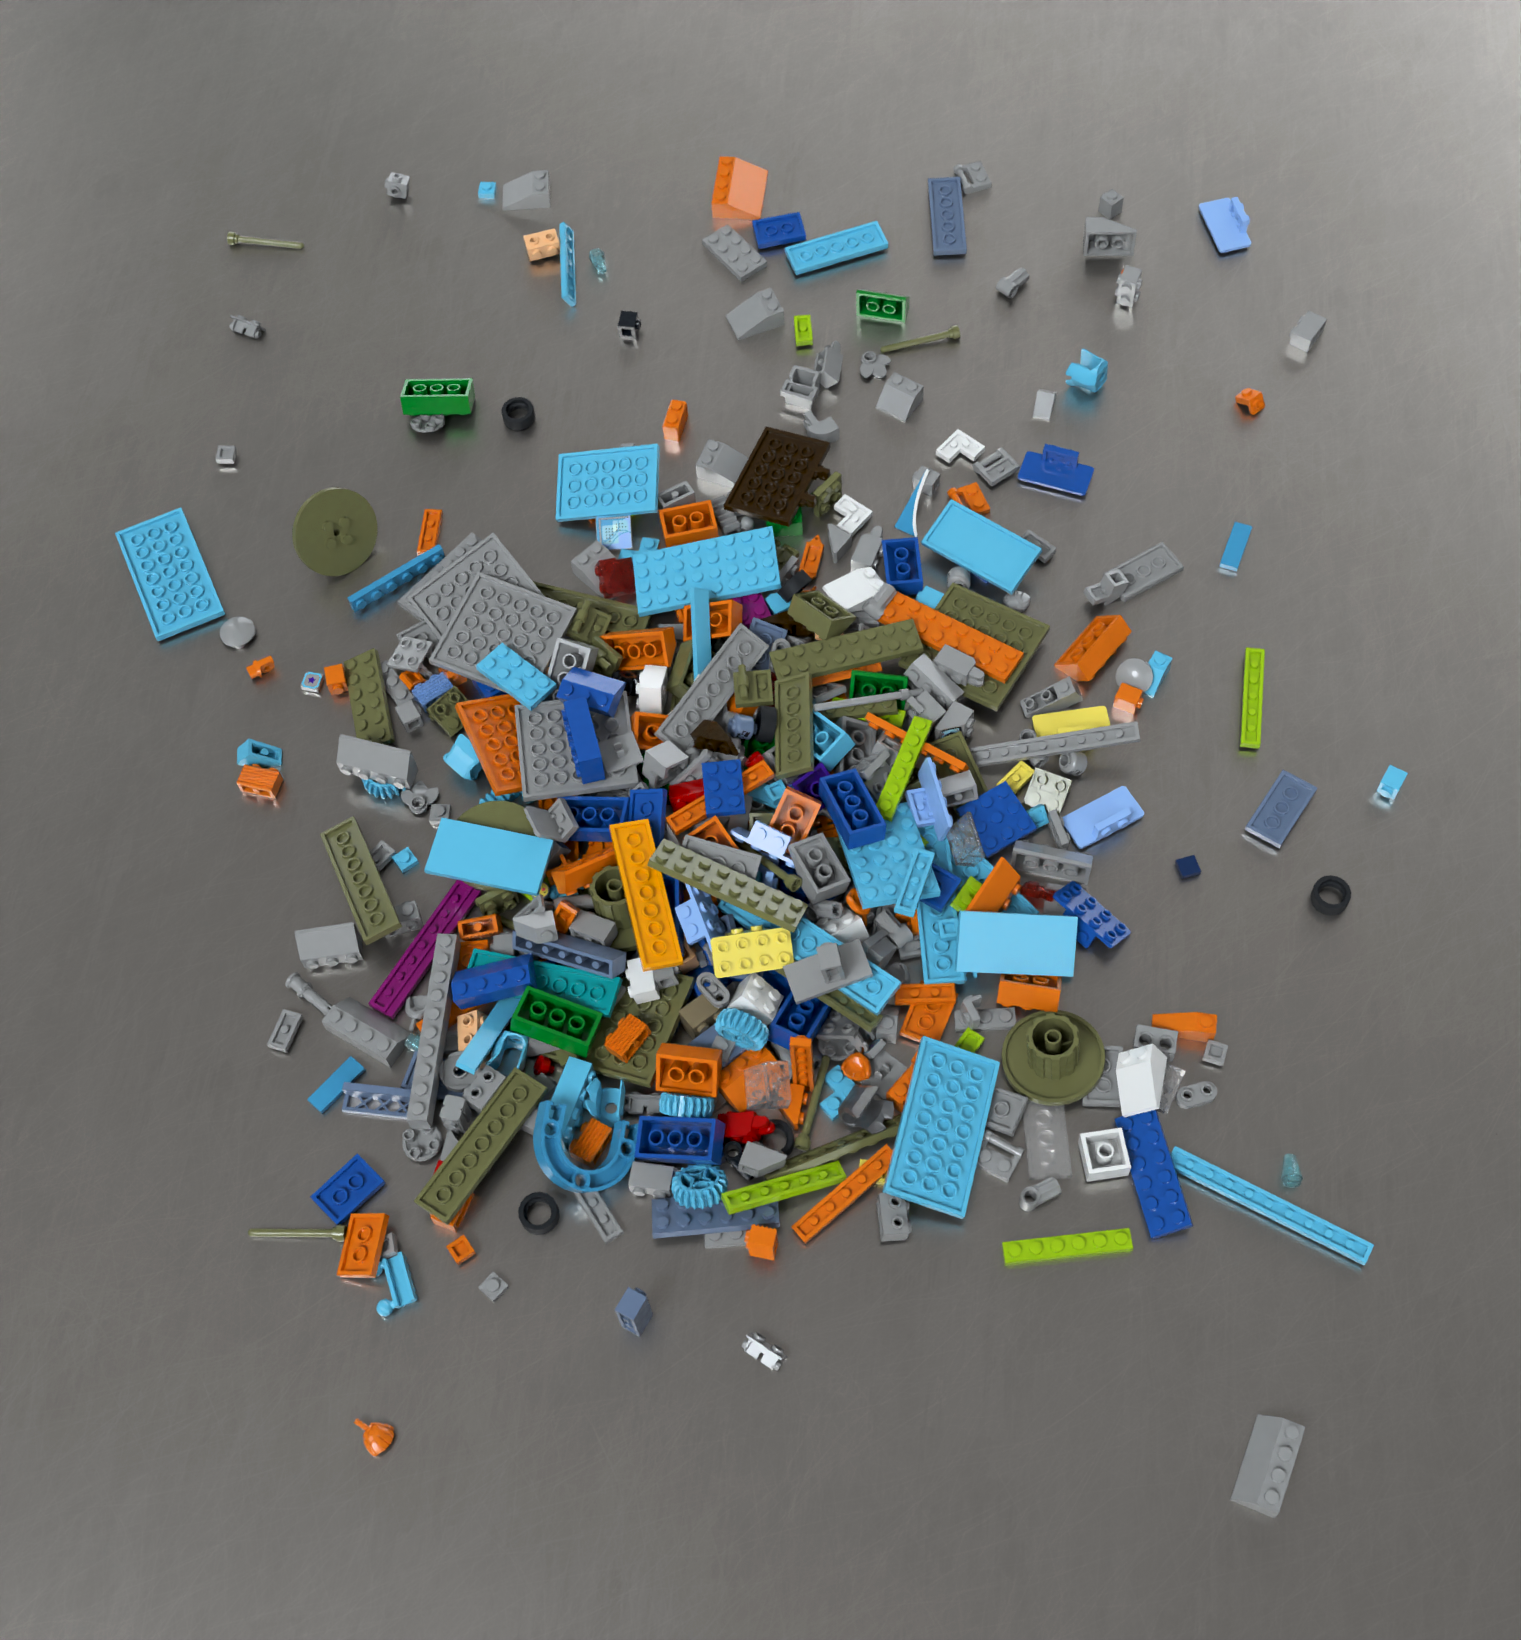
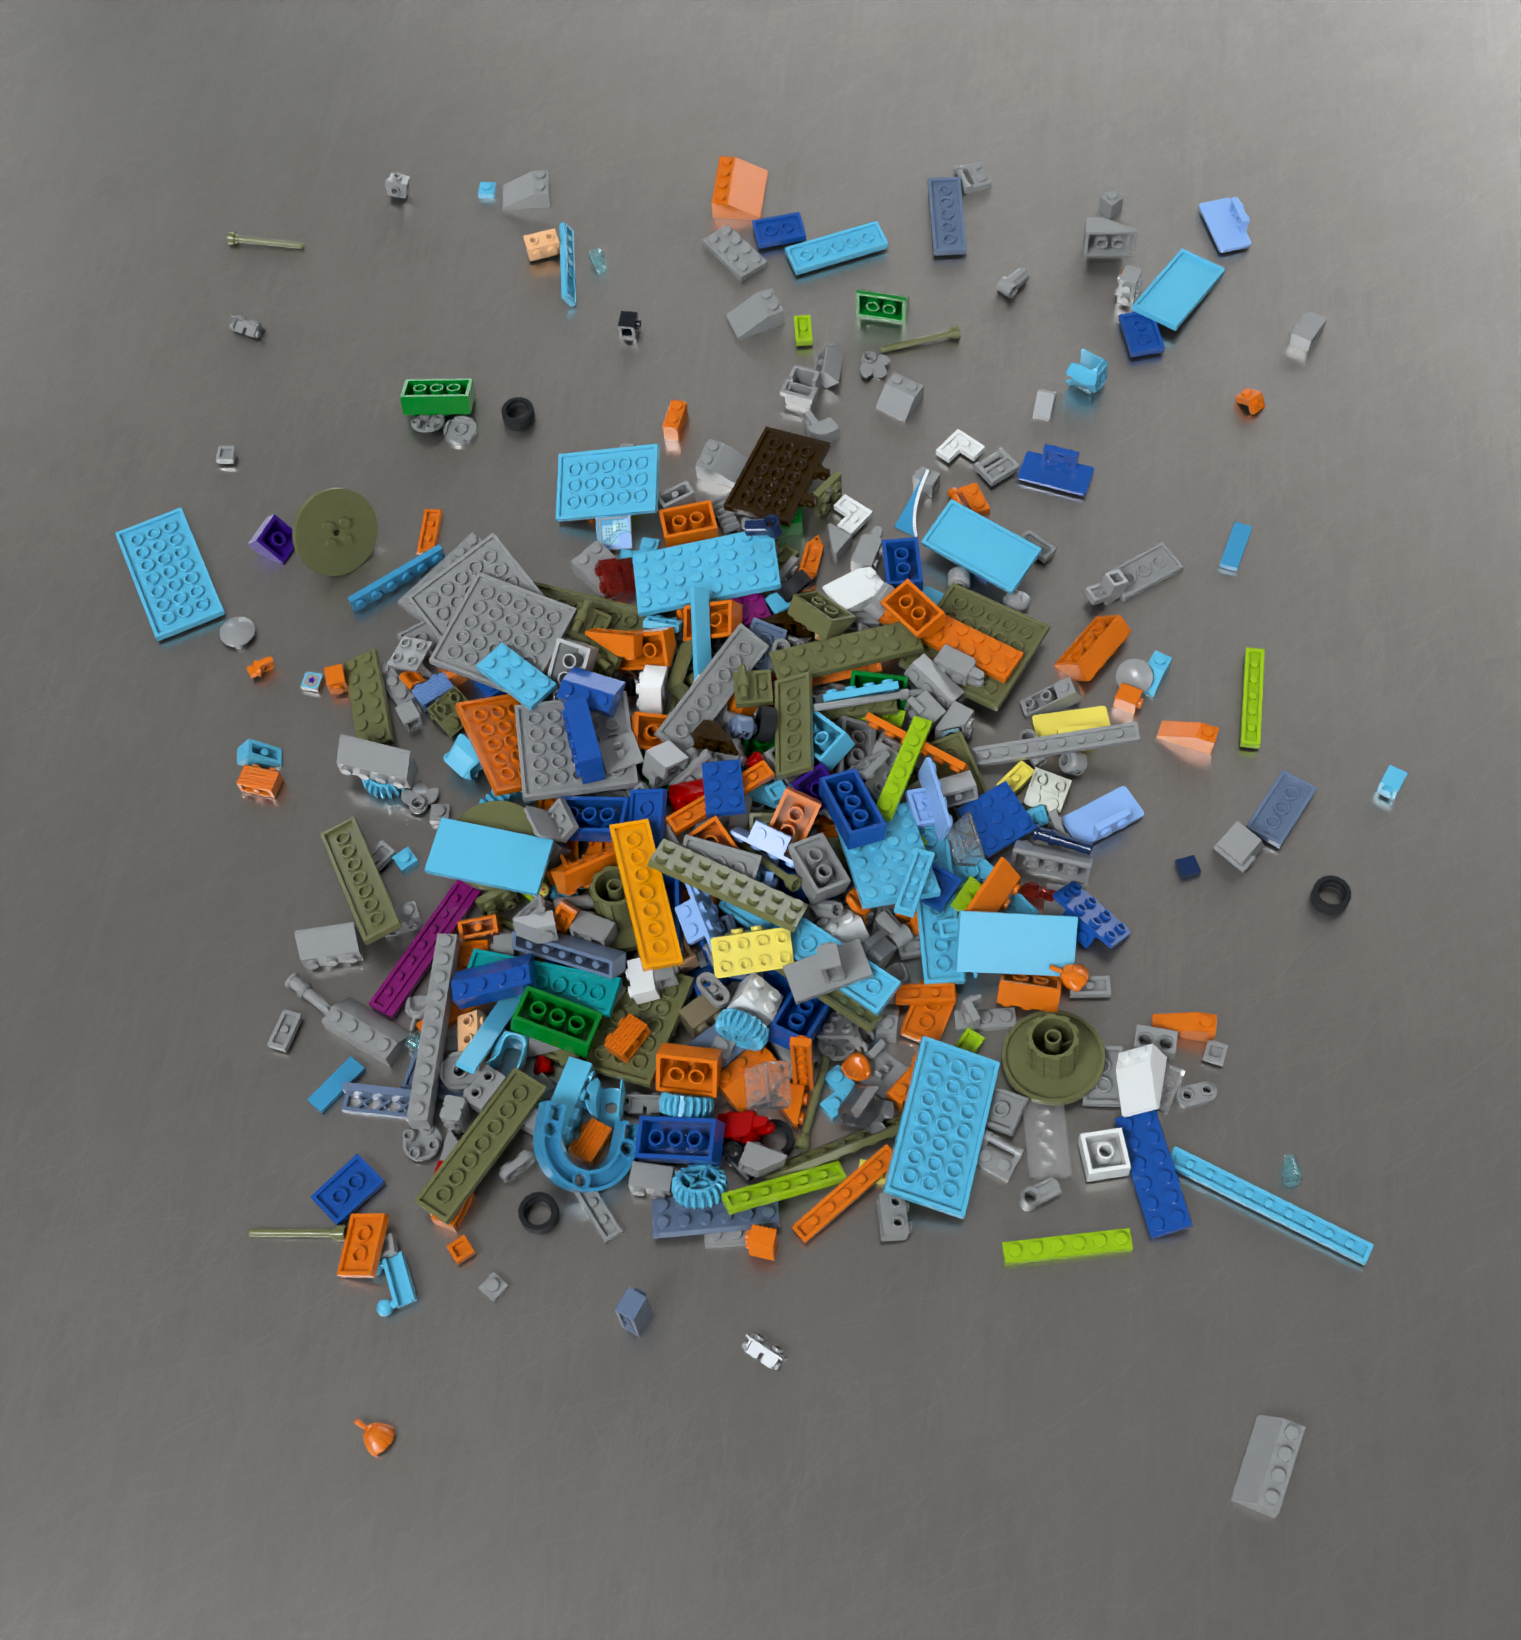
none -> dark purple slope [247,514,294,564]
none -> light grey tile [443,416,478,446]
none -> light grey plate [499,1149,537,1183]
none -> orange slope [585,628,643,660]
none -> medium azure plate [643,615,684,634]
none -> dark blue piece [744,514,783,538]
none -> medium azure plate [823,679,899,703]
none -> orange slope [880,578,947,638]
none -> dark blue pin [1032,824,1093,855]
none -> orange piece [1049,964,1089,992]
none -> light grey plate [1069,976,1111,998]
none -> blue plate [1118,312,1165,357]
none -> medium azure tile [1131,248,1226,331]
none -> orange slope [1156,721,1220,755]
none -> light grey plate [1213,820,1265,874]

